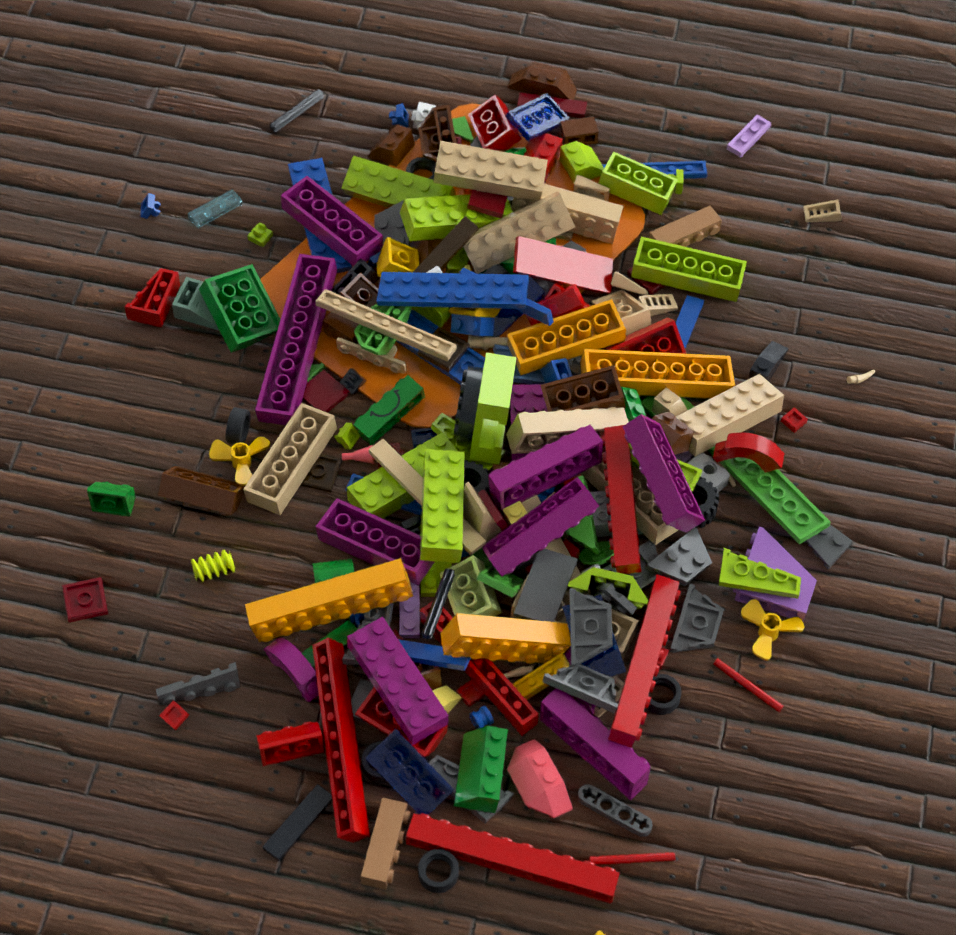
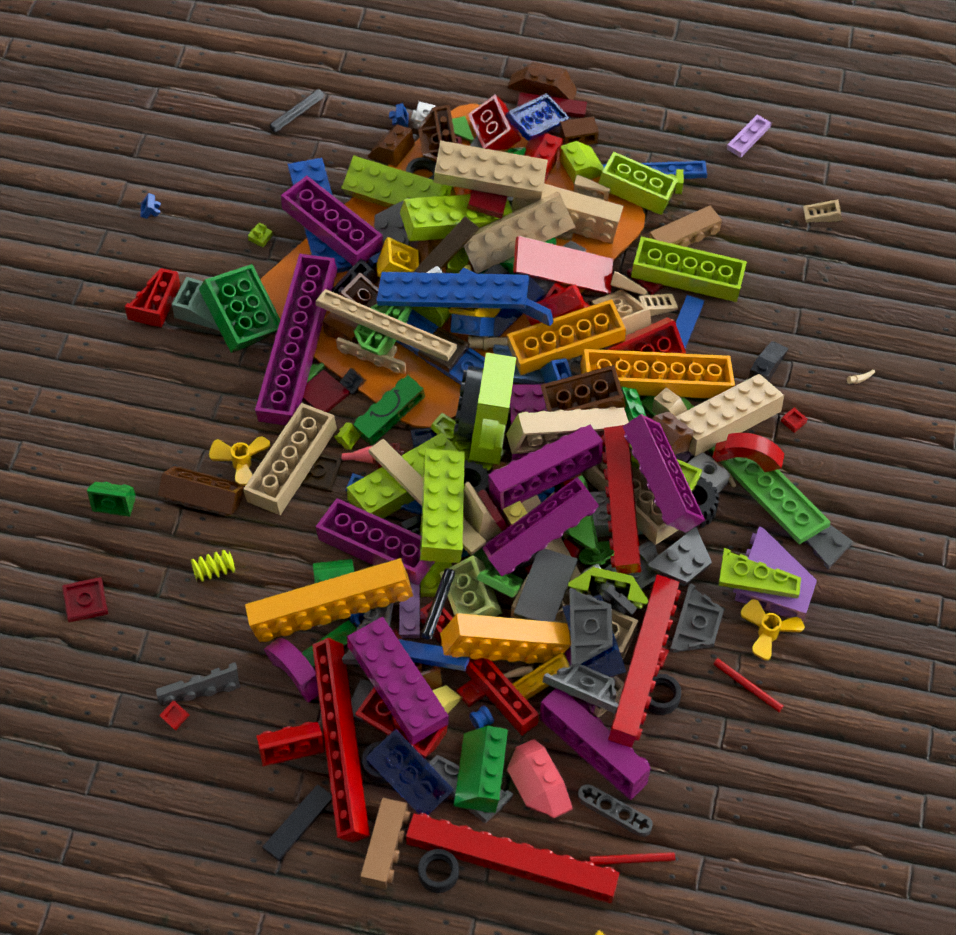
clear light blue tile [188,189,243,228] -> none
black tyre [225,407,251,444] -> none

